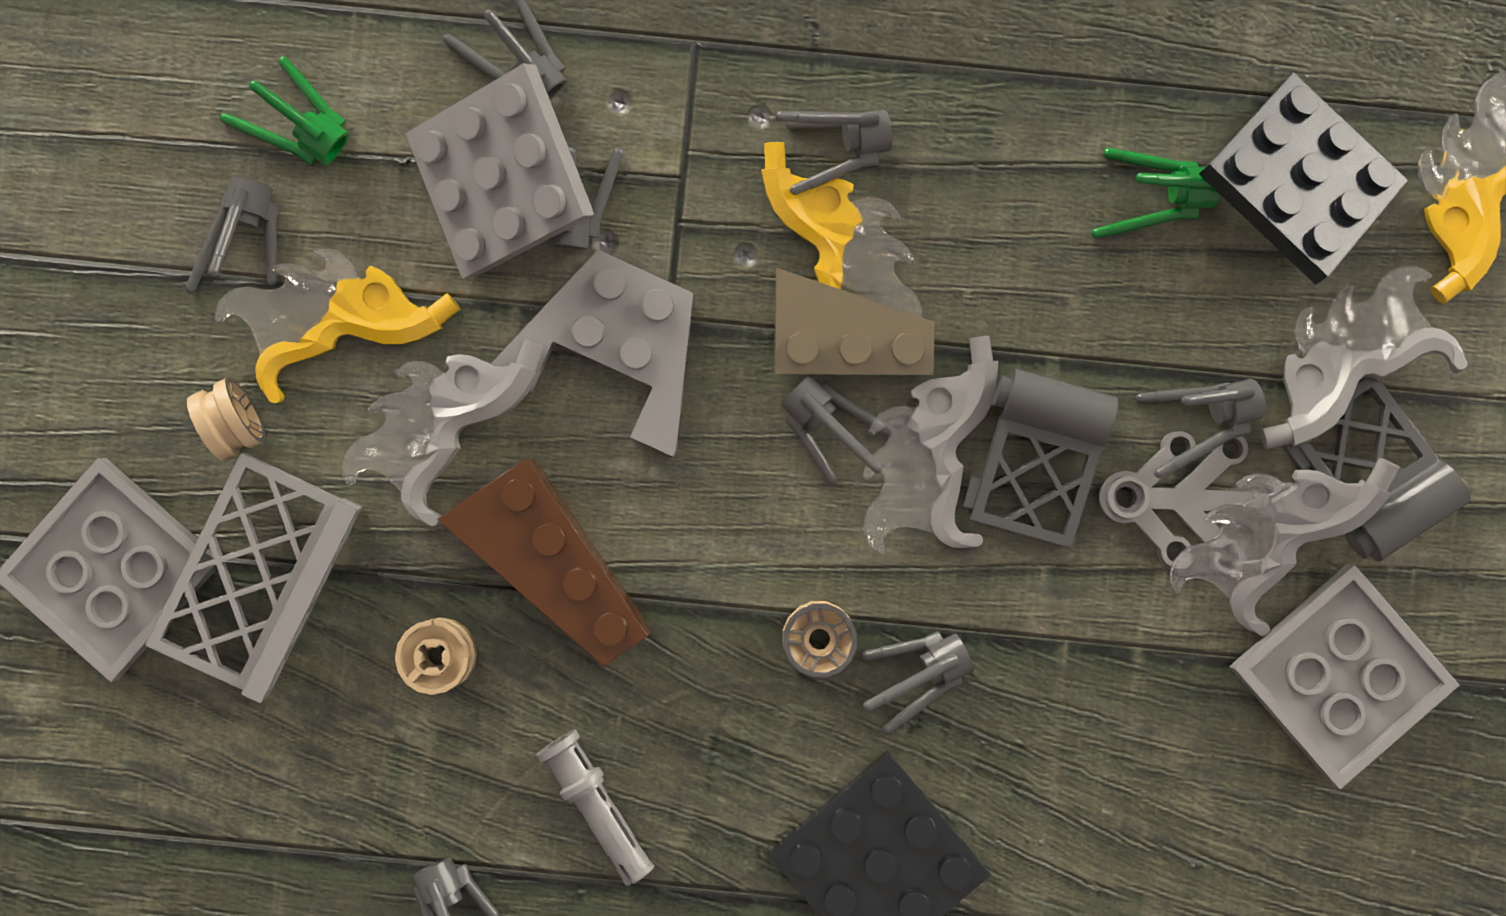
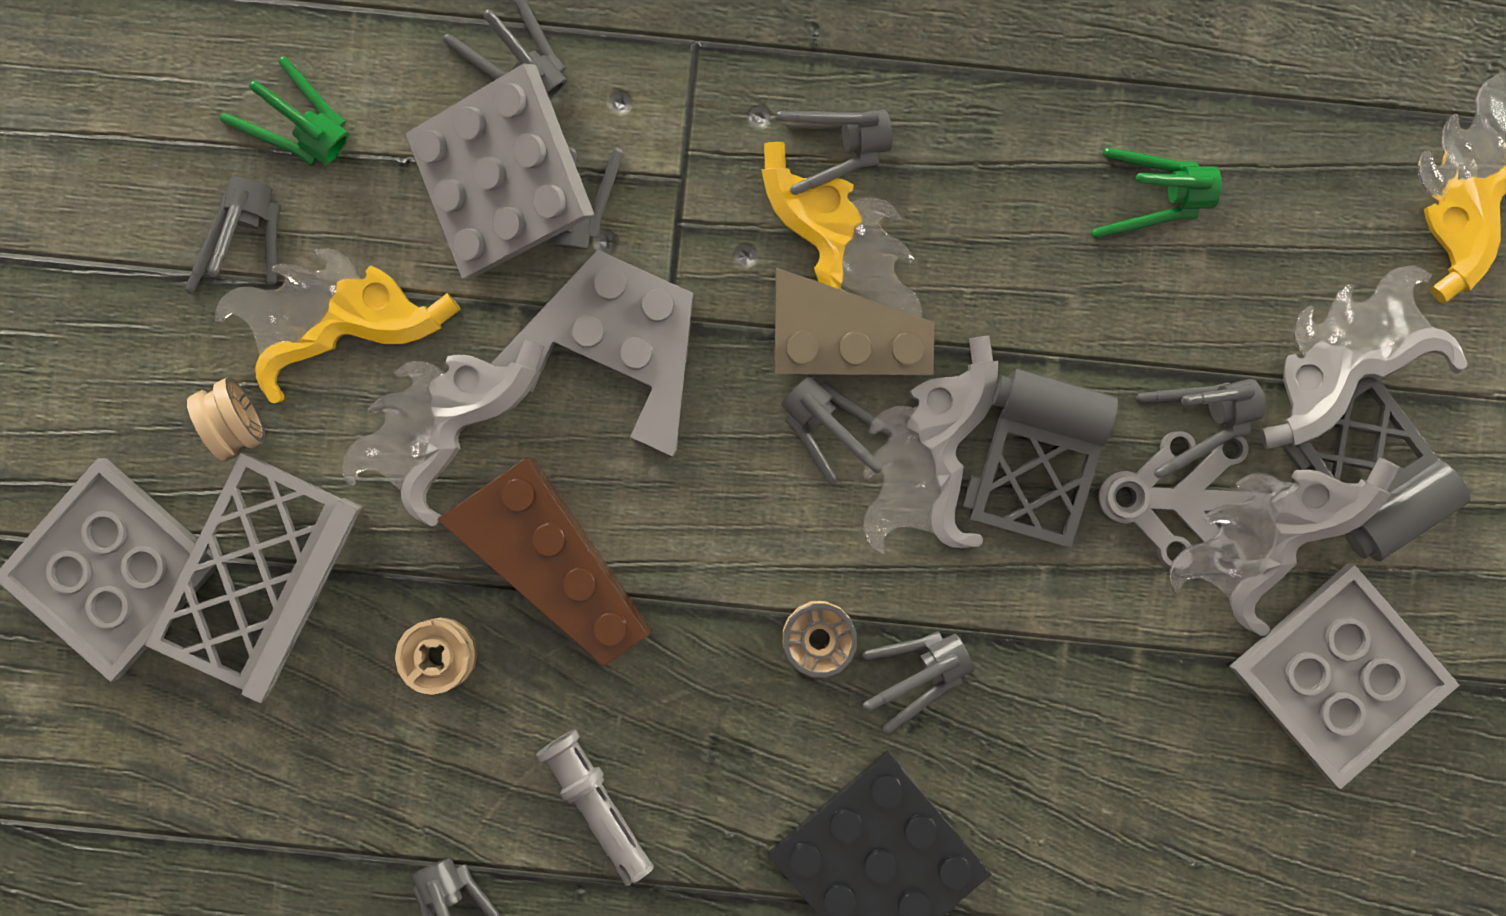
plate [1199,72,1408,285] -> none

